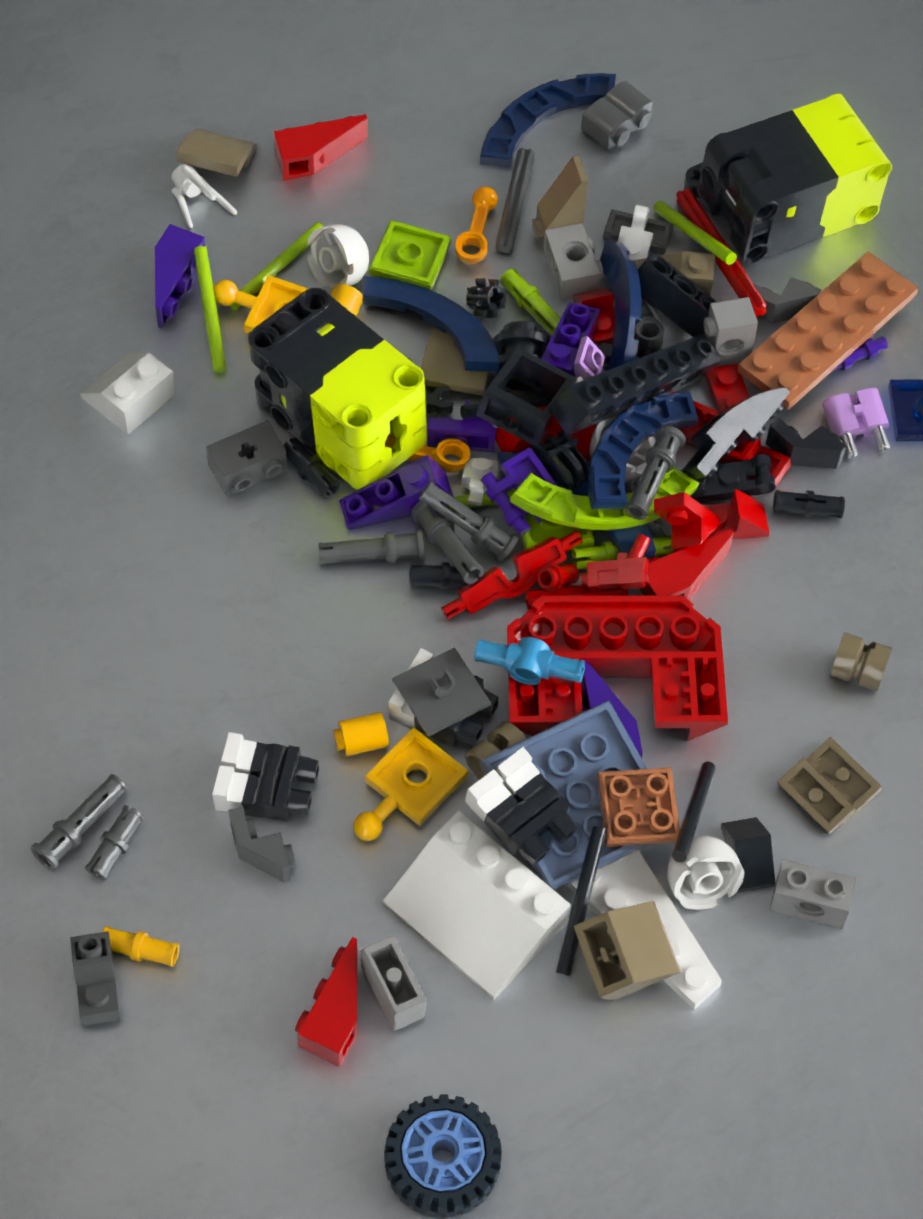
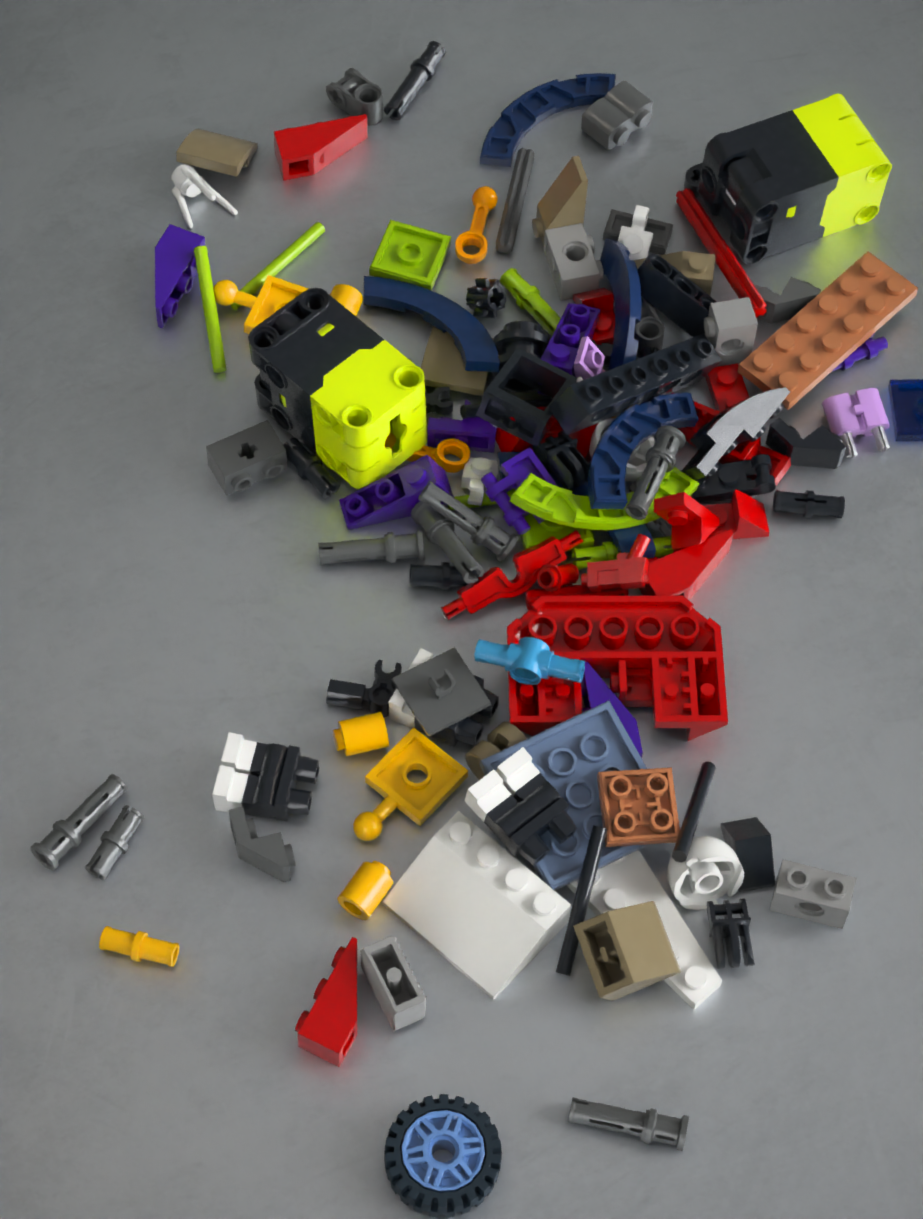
dark grey slope [70,931,120,1026] -> none
white slope [80,352,176,435] -> none
white cylinder [307,224,369,291] -> none
lime bar [654,200,737,265] -> none
dark tan slope [777,737,882,834] -> none
dark tan wheel [830,632,892,691] -> none
none -> dark grey piece [326,68,383,126]
none -> black bar [326,660,402,718]
none -> yellow brick [337,861,393,920]
none -> black pin [384,41,446,121]
none -> dark grey pin [568,1097,689,1151]
none -> red bracket [610,660,653,707]
none -> black arm [707,898,755,969]

